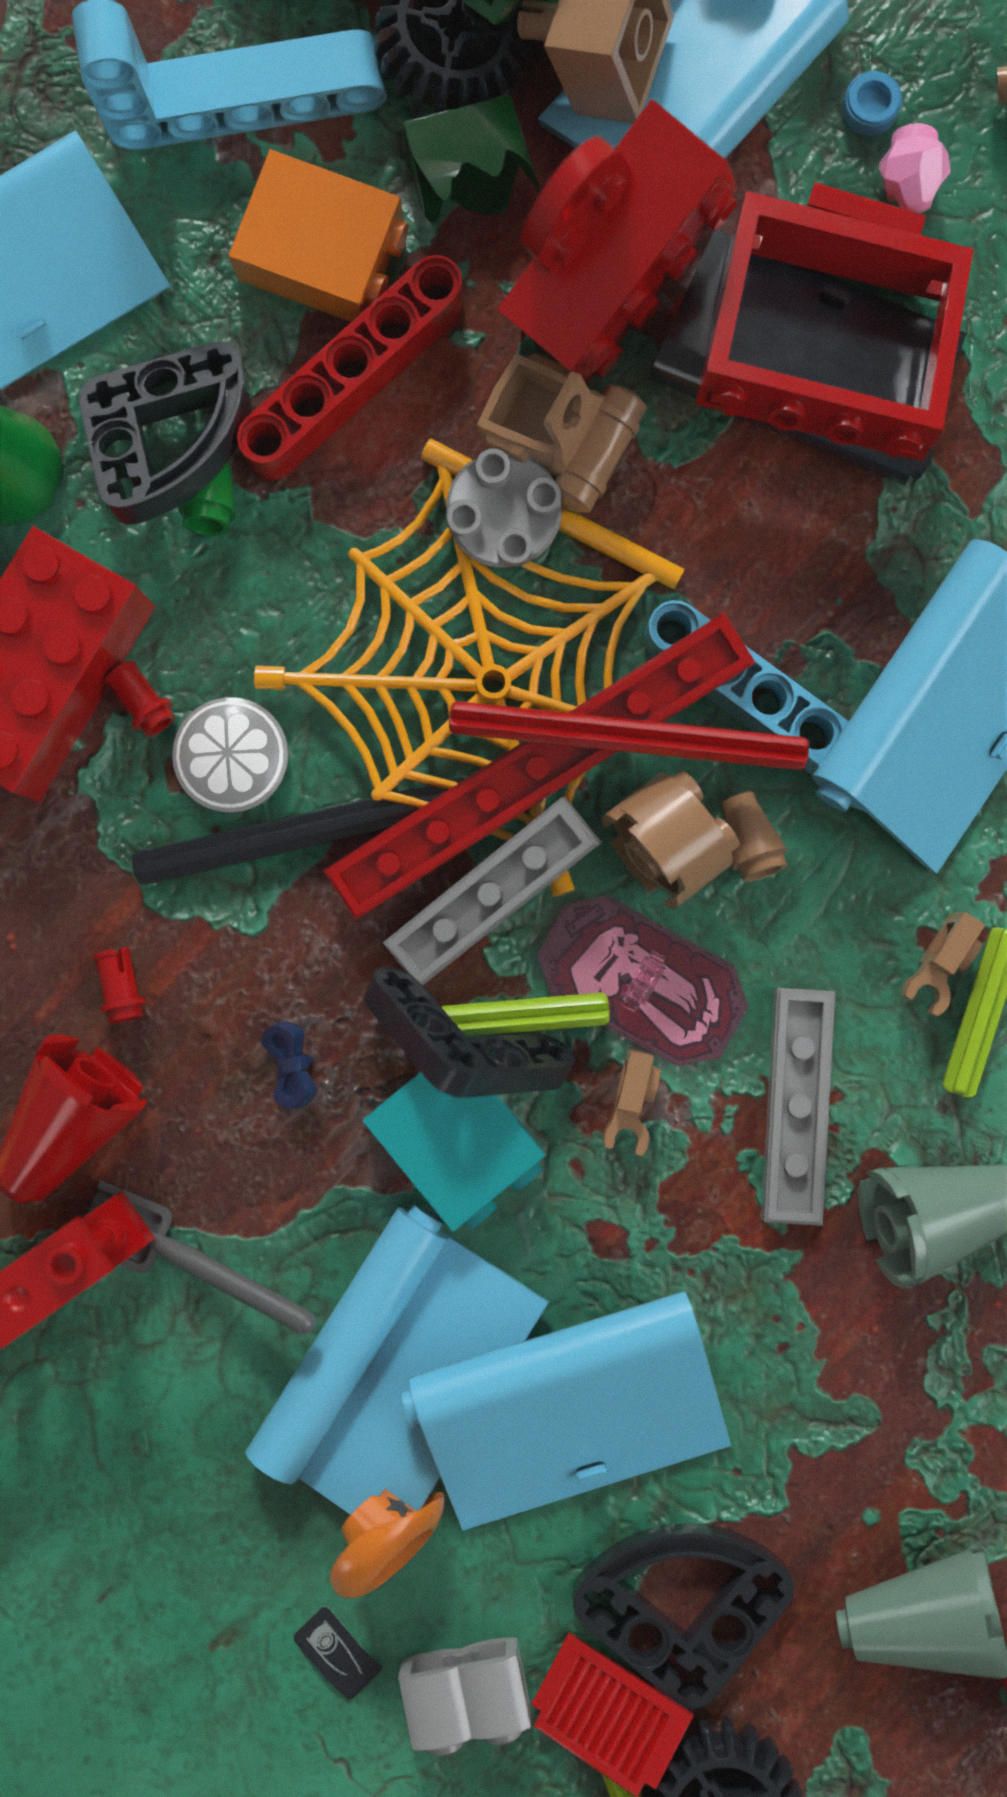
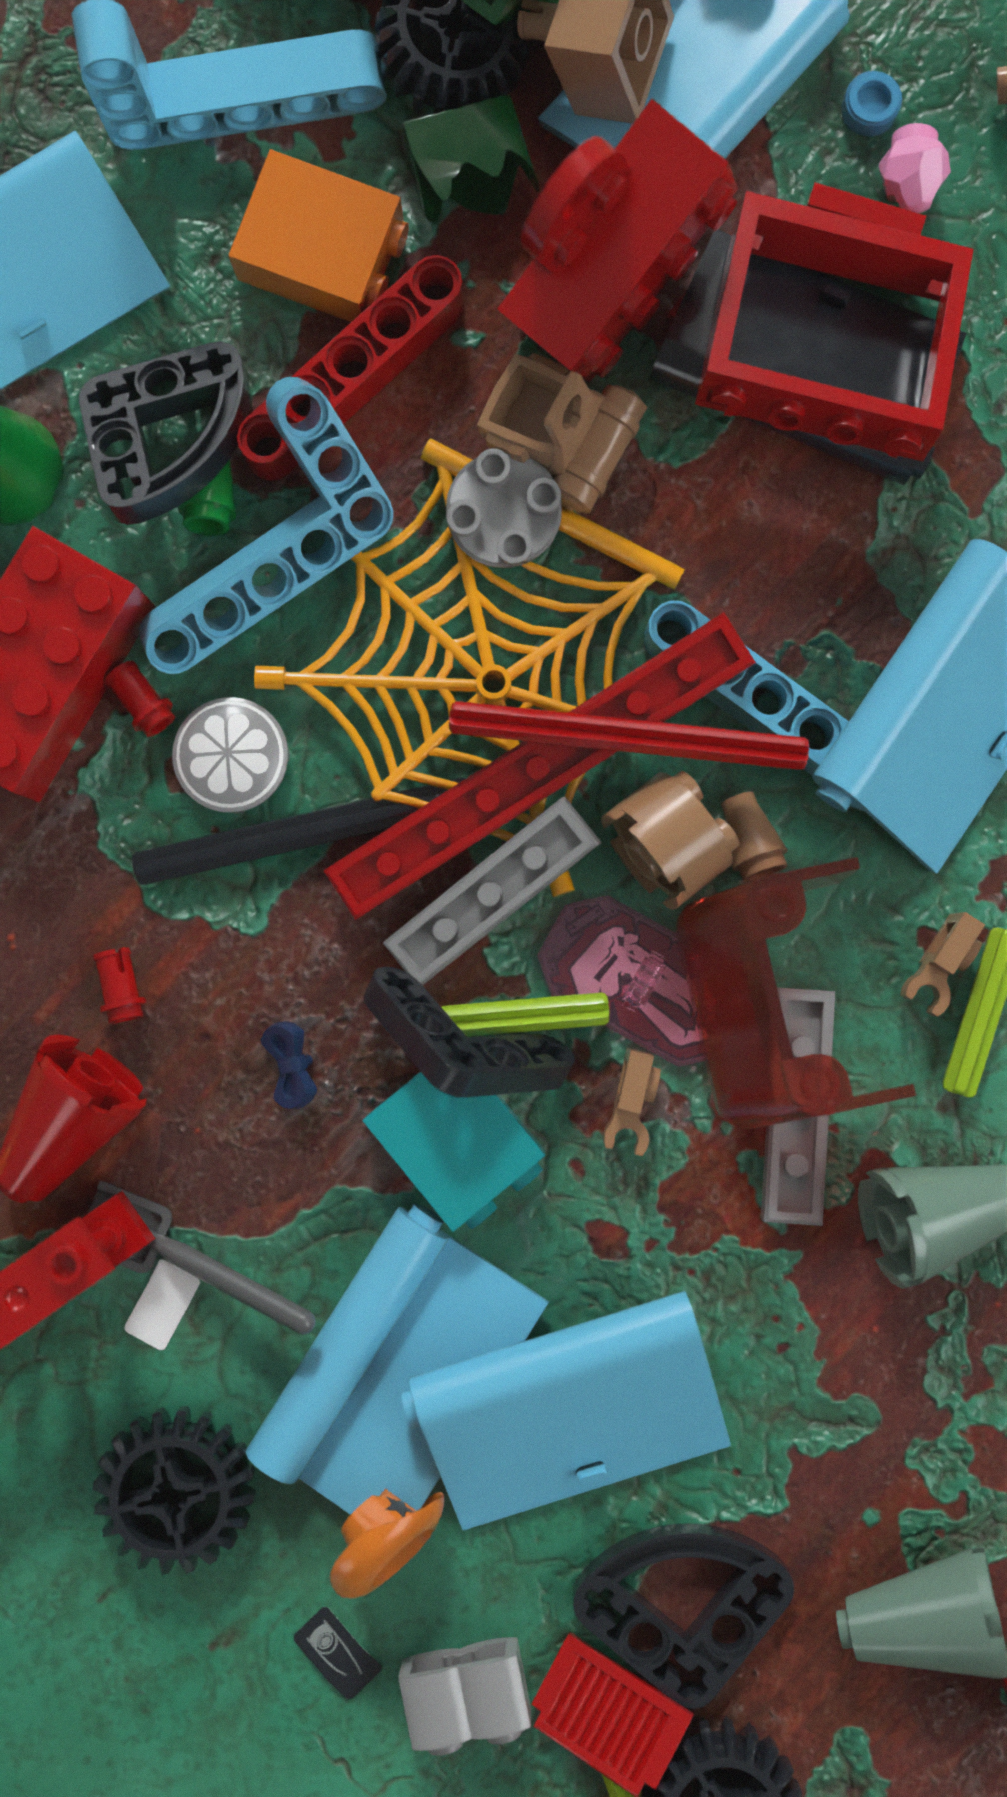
none -> black gear [93,1405,256,1576]
none -> white sticker [125,1259,200,1350]
none -> medium azure beam [139,377,393,674]
none -> clear red windscreen [676,857,916,1130]

